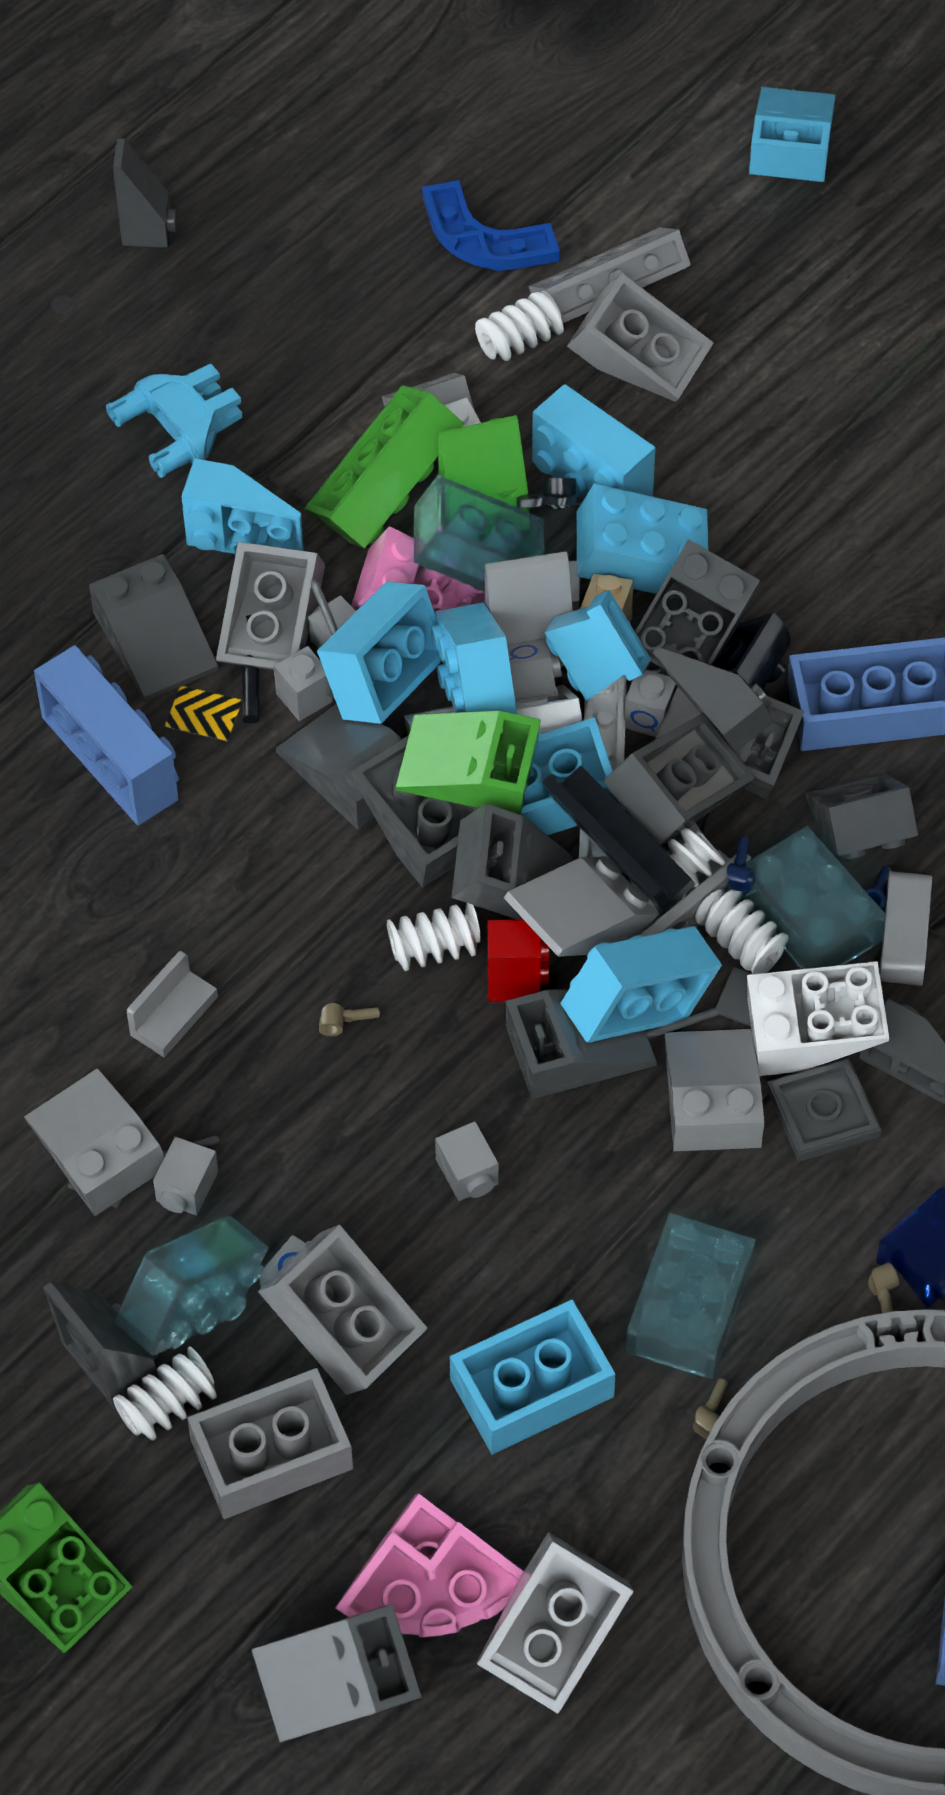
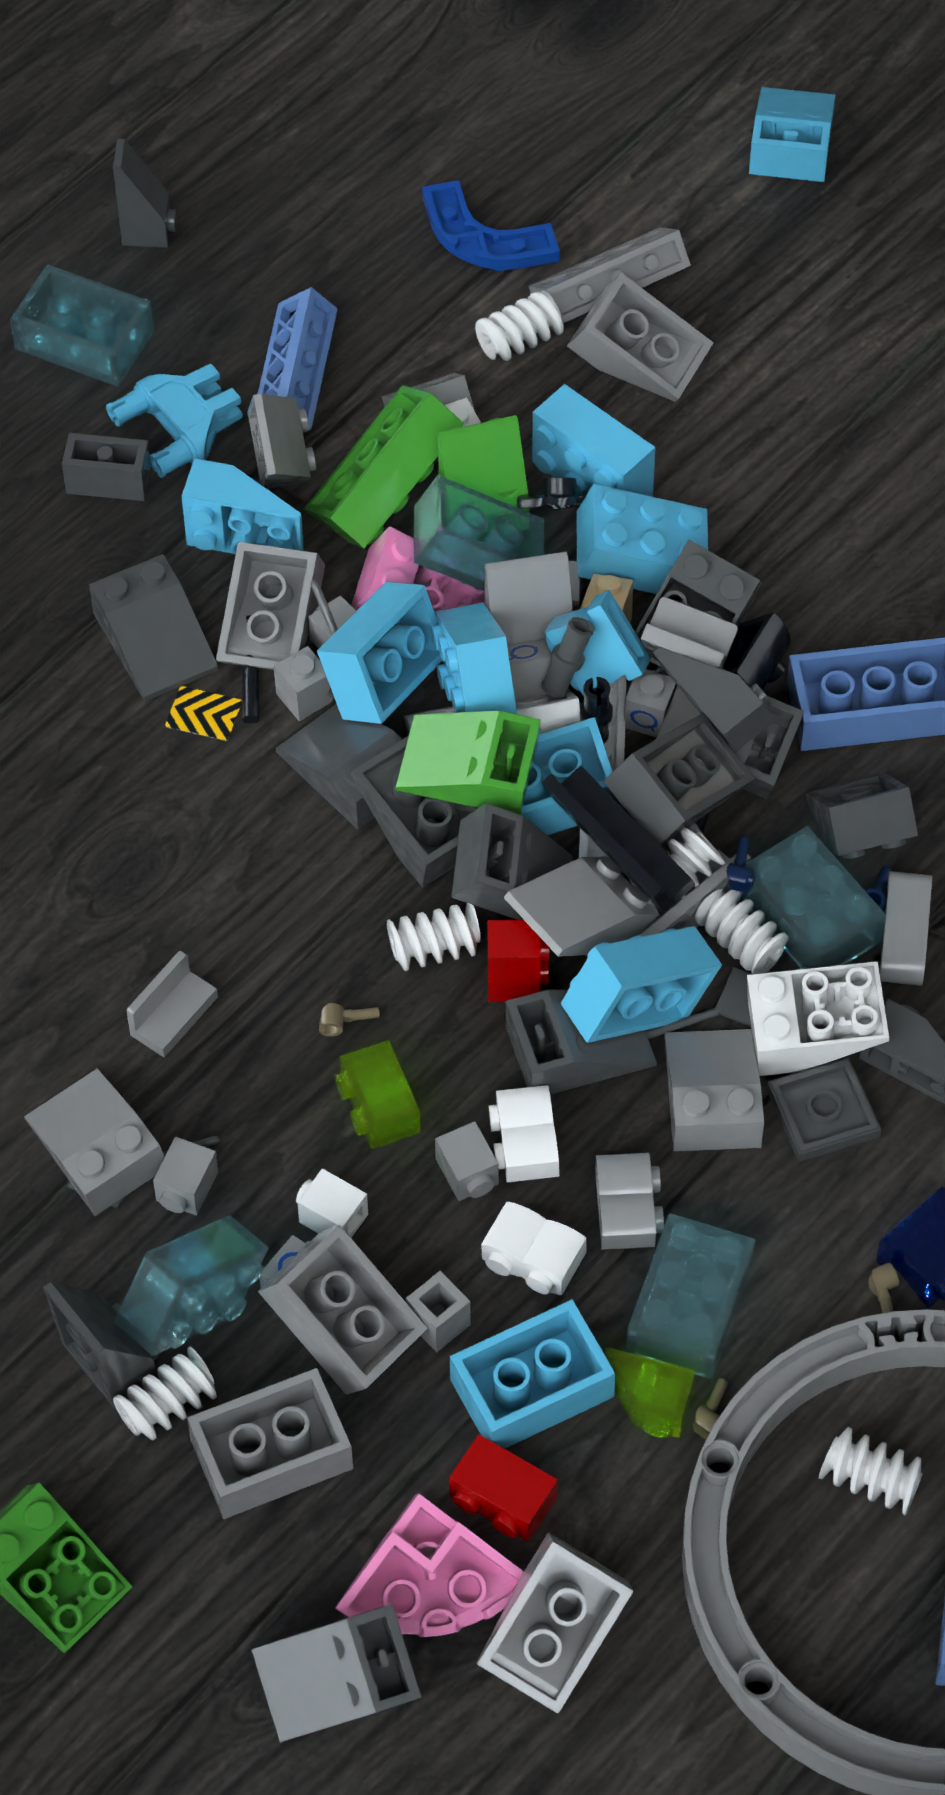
medium blue brick [34,645,179,826] -> none
none -> clear light blue brick [10,264,154,387]
none -> dark grey brick [62,433,151,501]
none -> light grey slope [247,394,316,489]
none -> medium blue fence [258,287,338,433]
none -> white brick [296,1168,368,1237]
none -> clear neon green brick [335,1040,421,1149]
none -> light grey brick [406,1271,471,1352]
none -> red brick [449,1434,558,1542]
none -> white brick [481,1202,587,1295]
none -> white brick [488,1085,559,1182]
none -> dark grey pin [542,617,594,698]
none -> black pin [580,677,613,744]
none -> light grey brick [595,1153,664,1250]
none -> clear neon green slope [604,1347,696,1438]
none -> light grey panel [641,597,738,669]
none -> white piece [819,1427,923,1516]

